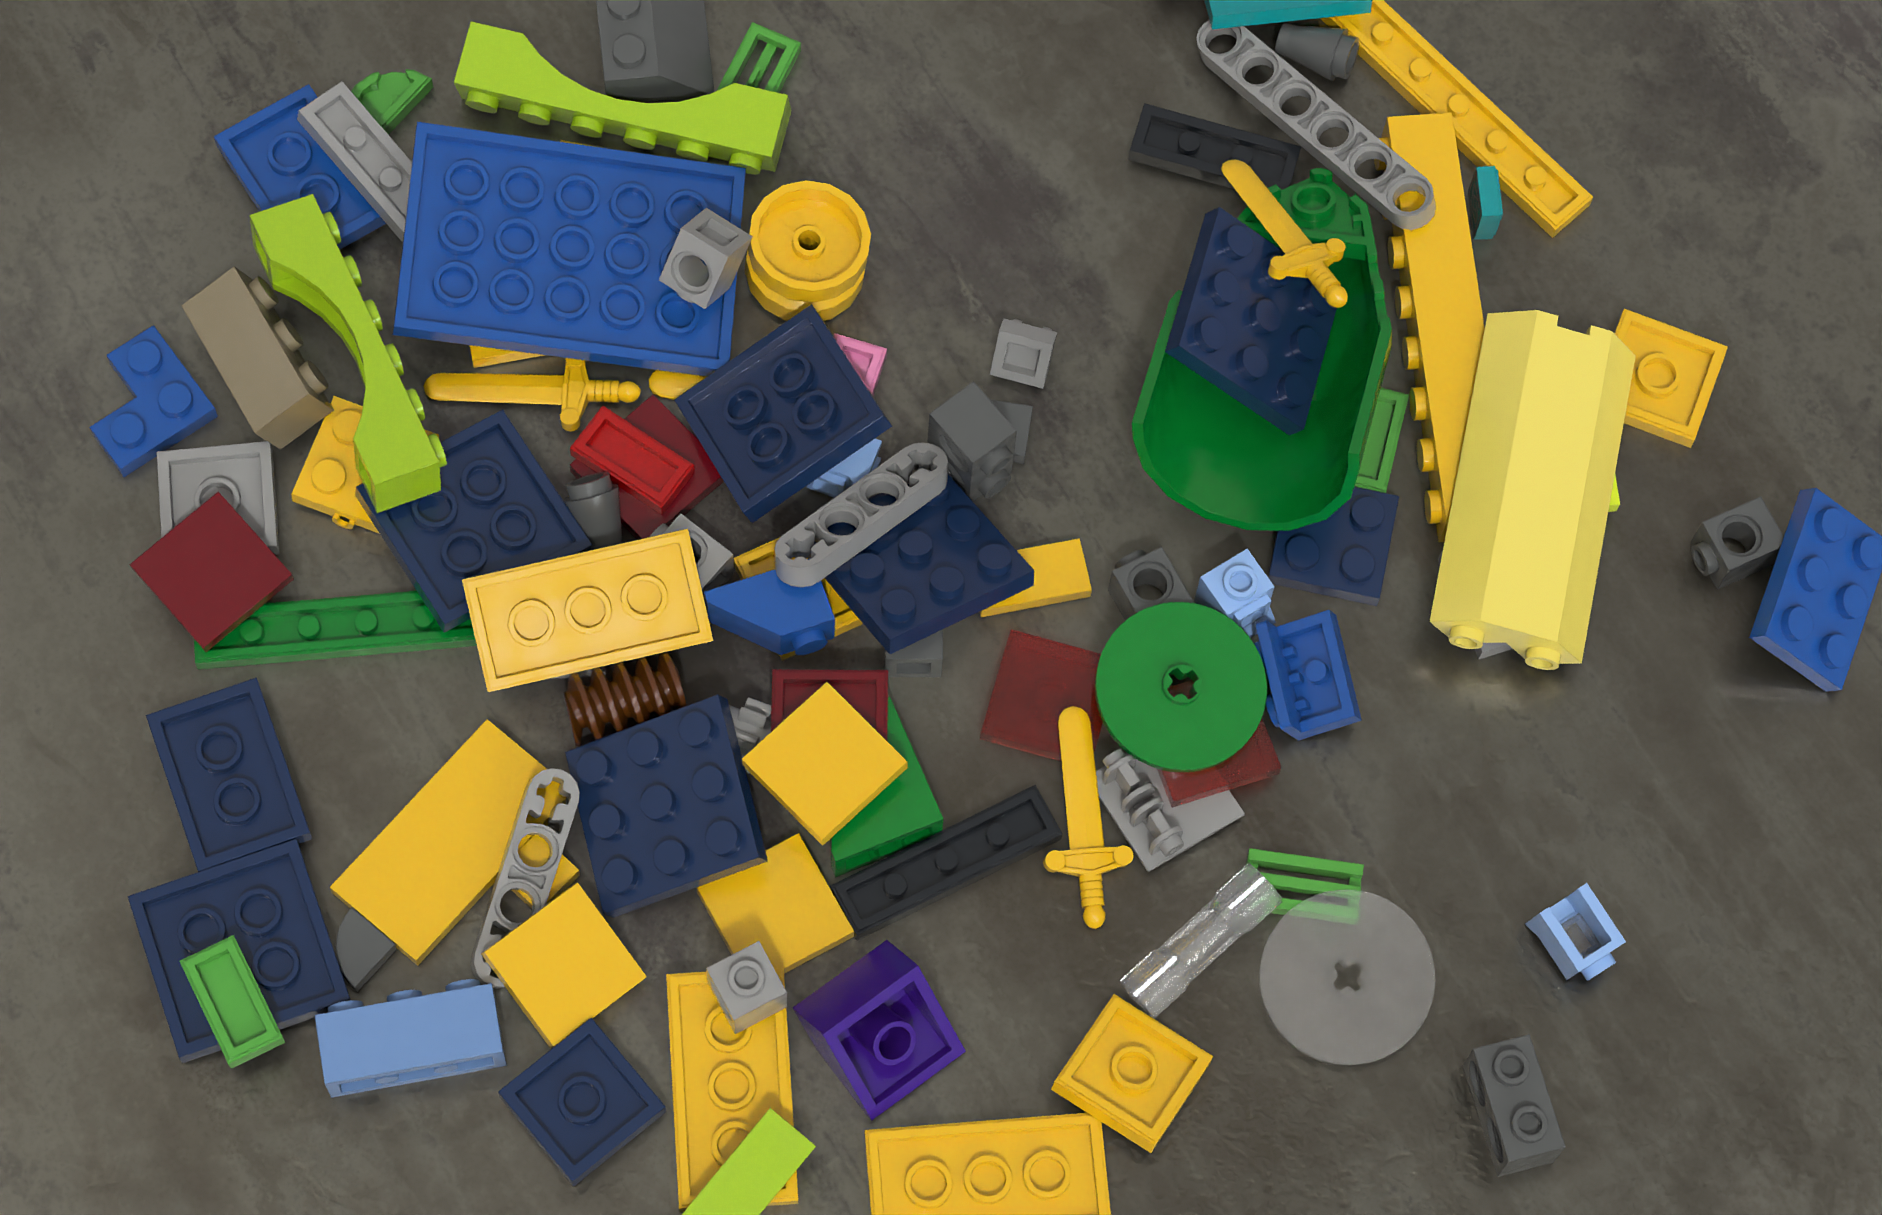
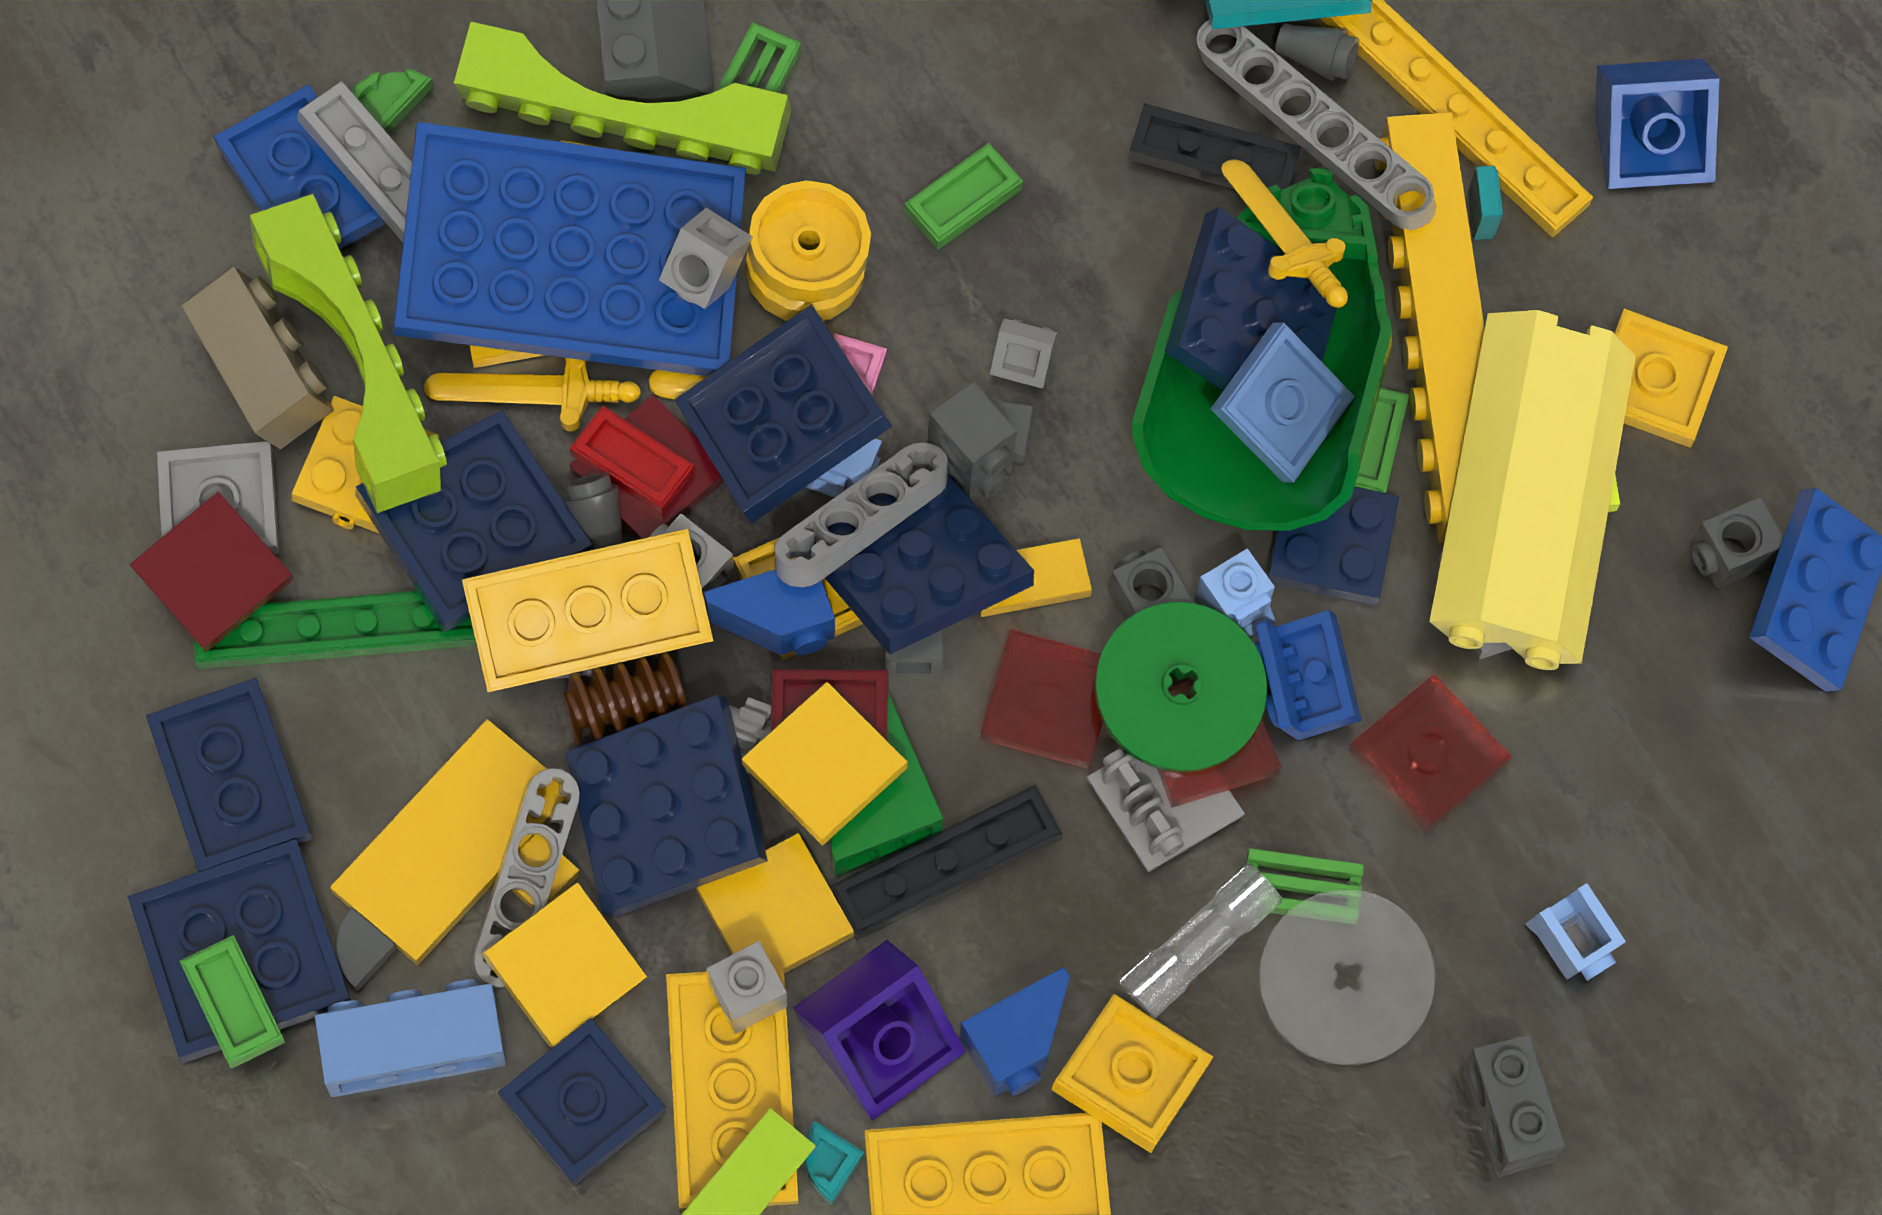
blue plate [90,325,218,477] -> none
yellow sword [1043,706,1133,929] -> none
none -> teal tile [805,1121,864,1205]
none -> bright green tile [904,143,1023,250]
none -> blue slope [959,967,1070,1097]
none -> medium blue tile [1211,322,1355,483]
none -> clear red tile [1348,674,1512,833]
none -> blue slope [1595,59,1720,189]

